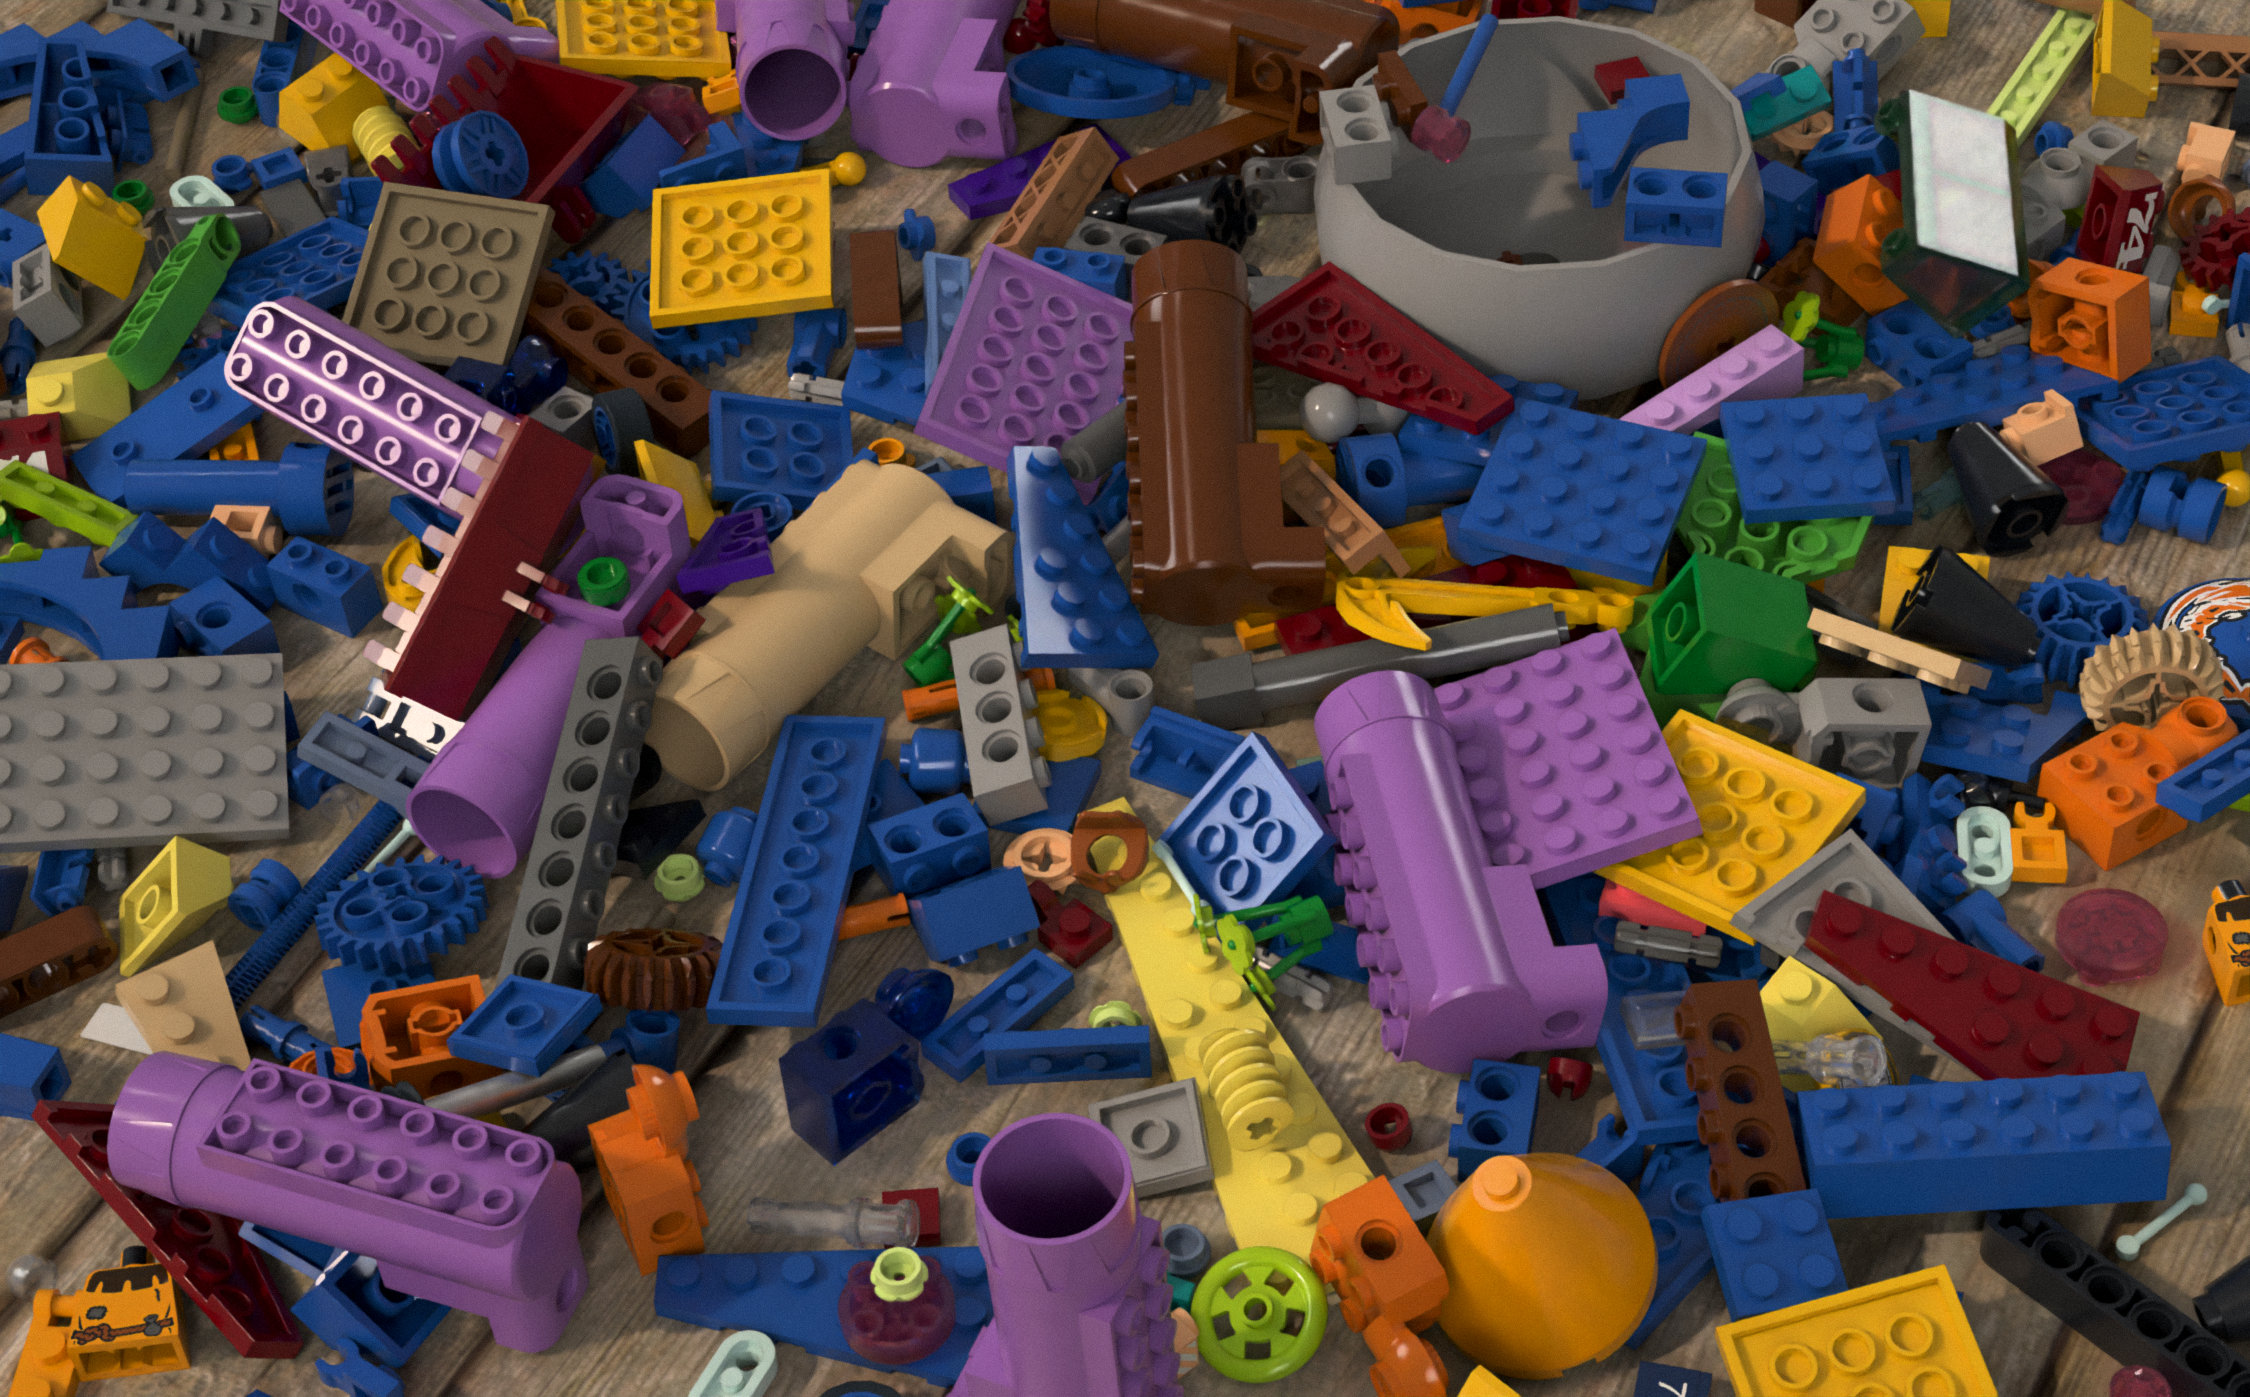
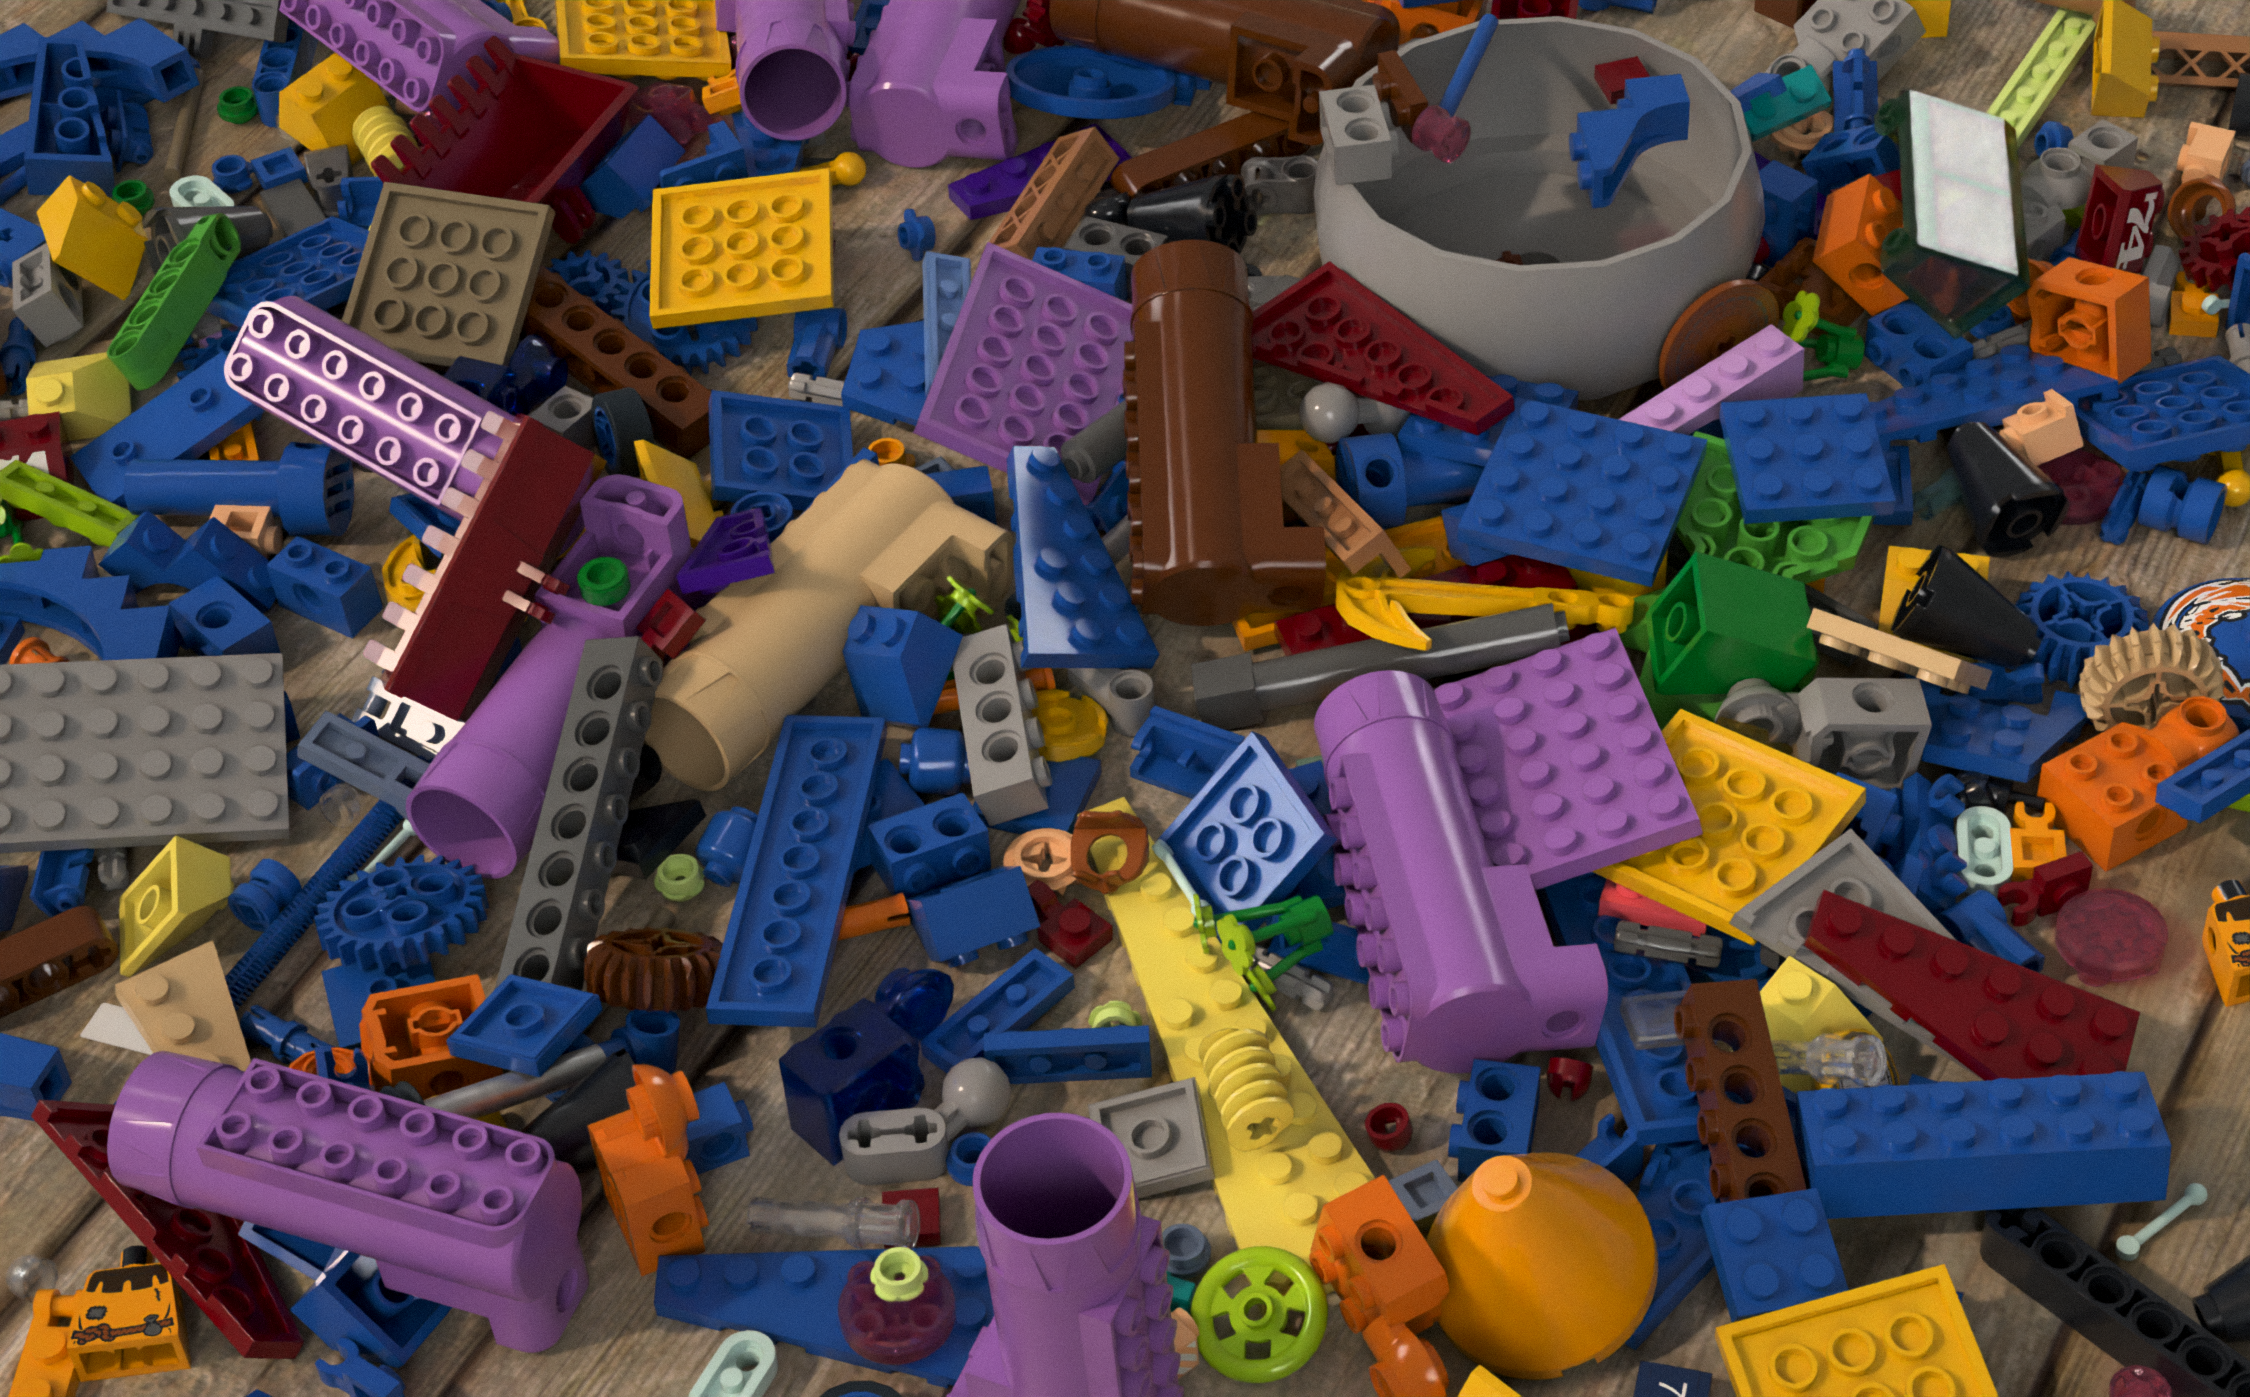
blue wheel [432,110,529,199] -> none
reddish brown beam [850,229,904,351] -> none
blue brick [1624,167,1728,248] -> none
none -> blue brick [684,1082,754,1175]
none -> light grey beam [839,1057,1012,1185]
none -> blue slope [842,605,963,728]
none -> dark red plate [1997,851,2093,927]

